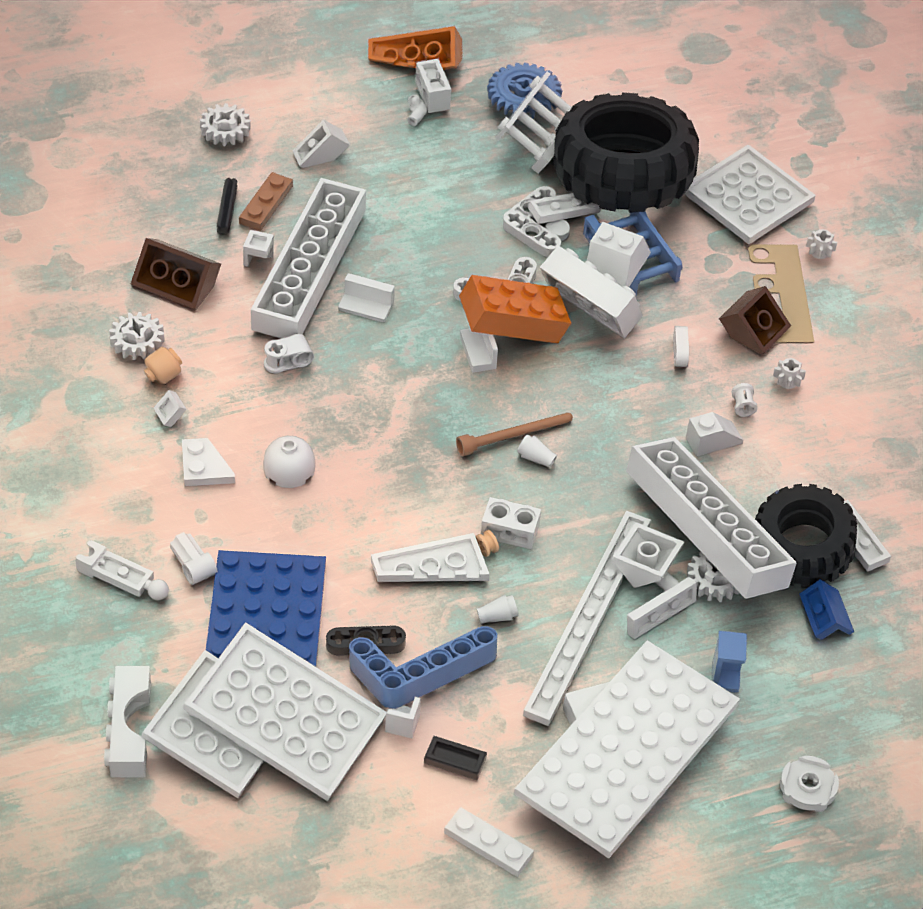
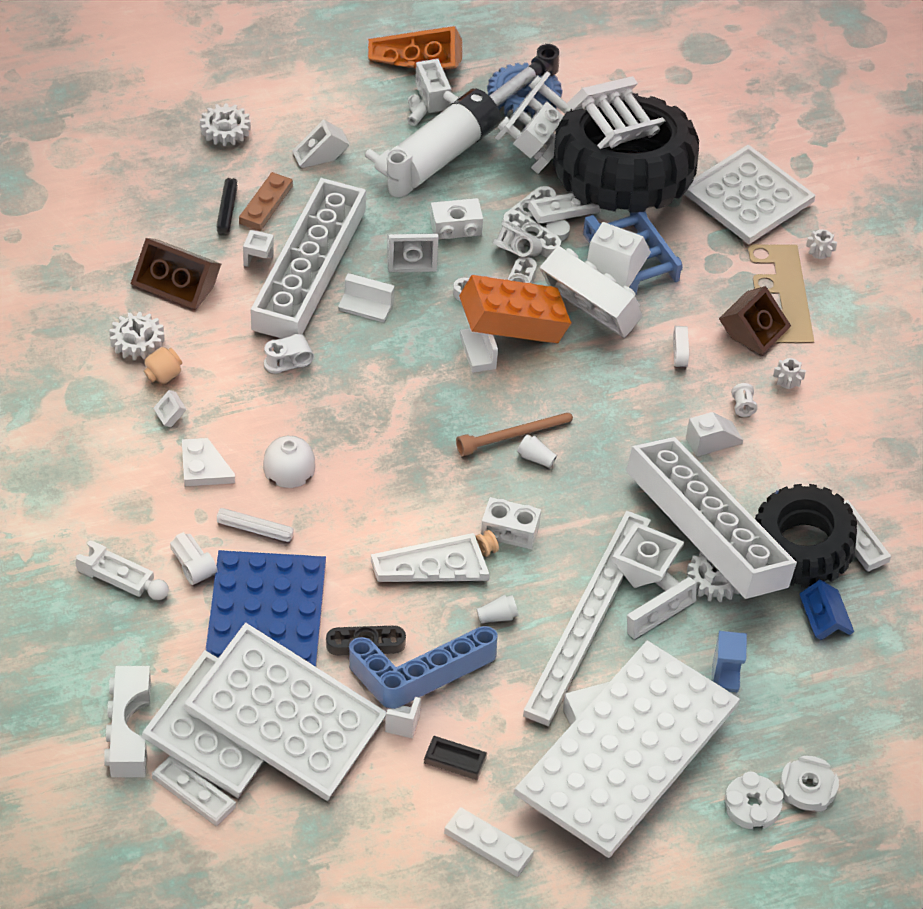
none -> white tile [152,756,236,827]
none -> white axle [217,508,294,542]
none -> white piece [365,44,560,198]
none -> white slope [387,234,438,272]
none -> white brick [430,198,483,240]
none -> white piece [493,220,542,258]
none -> white brick [513,102,564,158]
none -> white fence [568,76,665,149]
none -> white plate [725,771,783,829]

